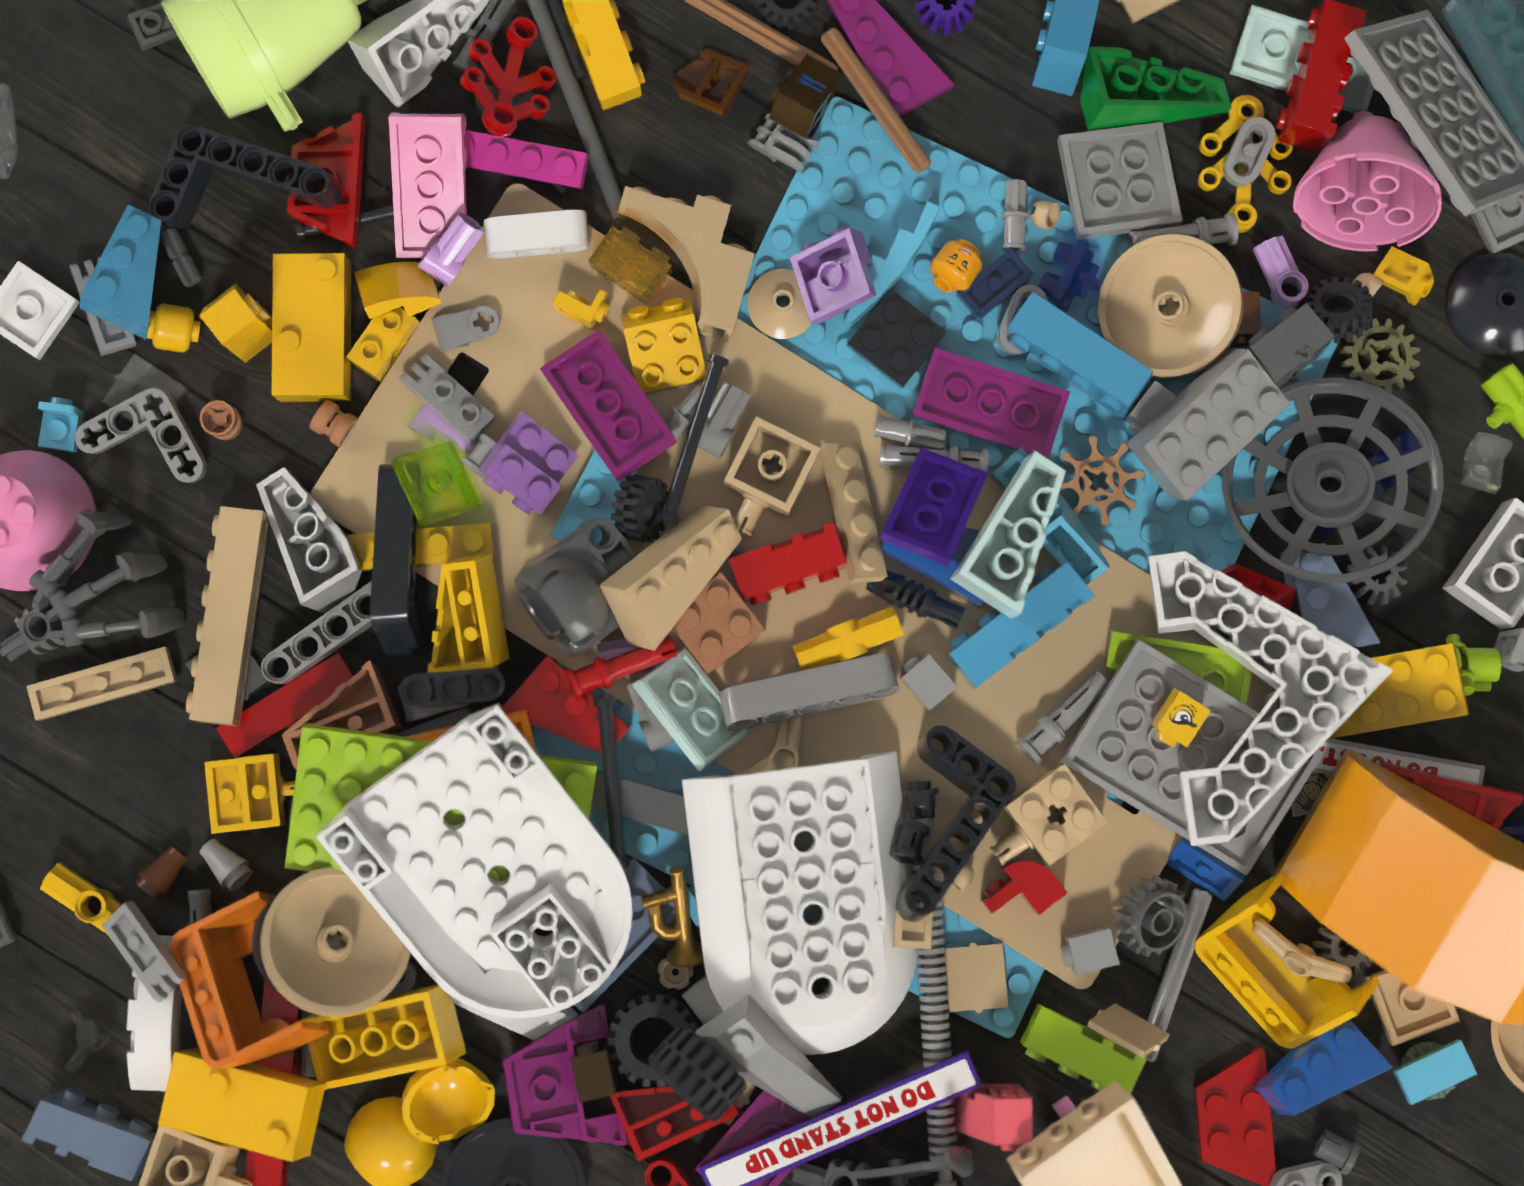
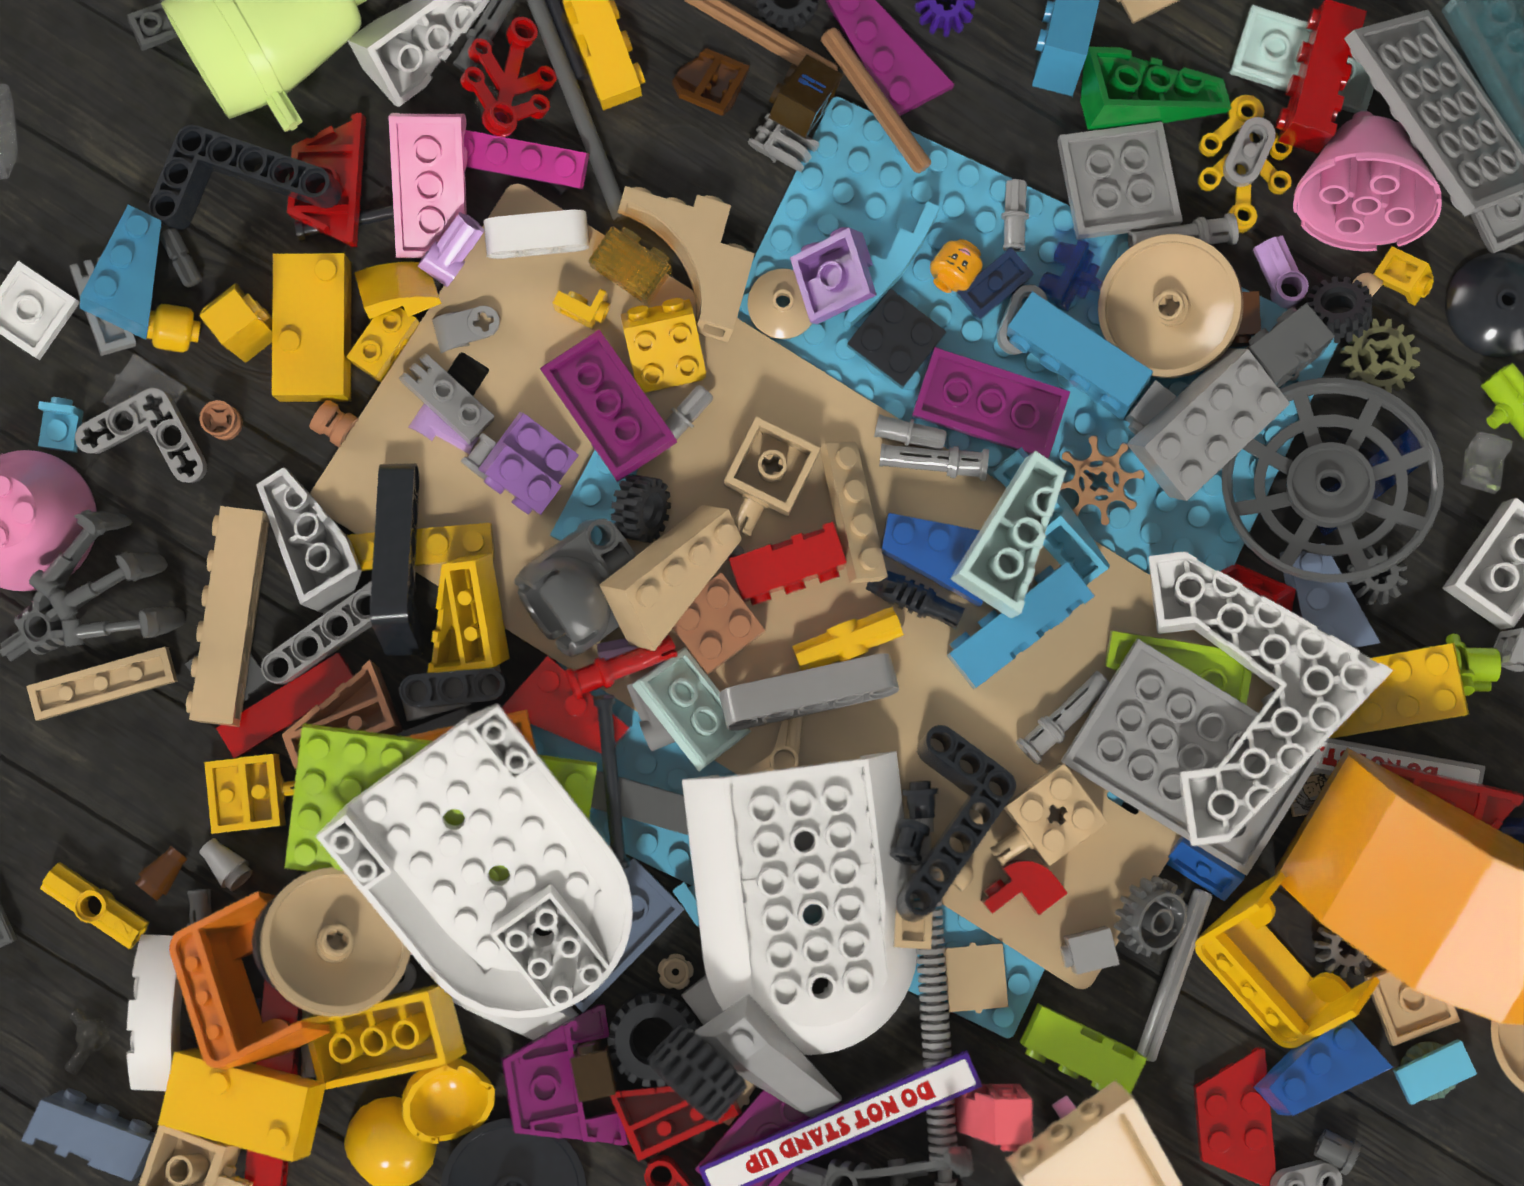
light grey hinge [102,901,186,1002] -> none
clear neon green plate [391,441,481,527] -> none
pearl gold piece [642,866,704,967] -> none
black bar [656,354,729,525] -> none
light grey piece [698,382,751,459] -> none
dark purple plate [880,447,988,566] -> none
light grey brick [900,654,957,711] -> none
tan hinge [1030,200,1060,231] -> none
tan piece [1087,1003,1169,1058] -> none
yellow brick [1151,688,1211,748] -> none
tan piece [1252,919,1352,983] -> none

